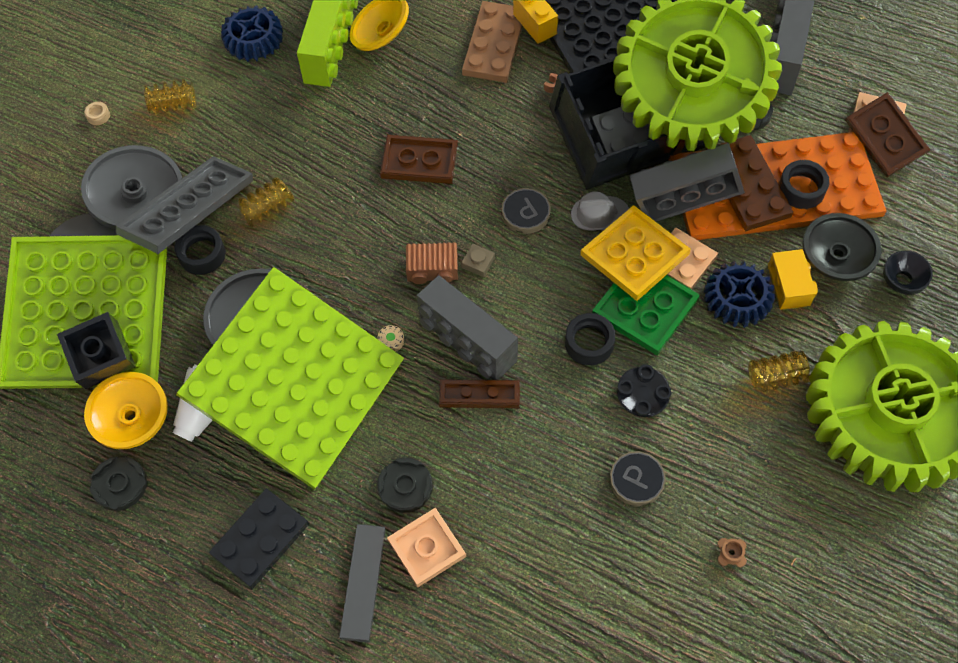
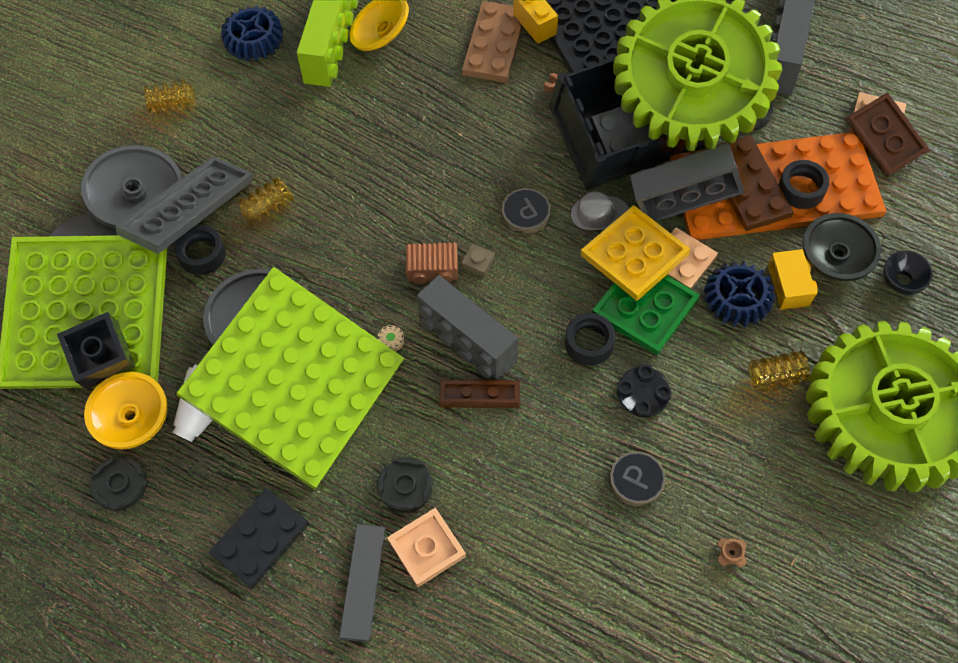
tan tile [84,102,110,125] -> none
reddish brown tile [380,134,458,184] -> none

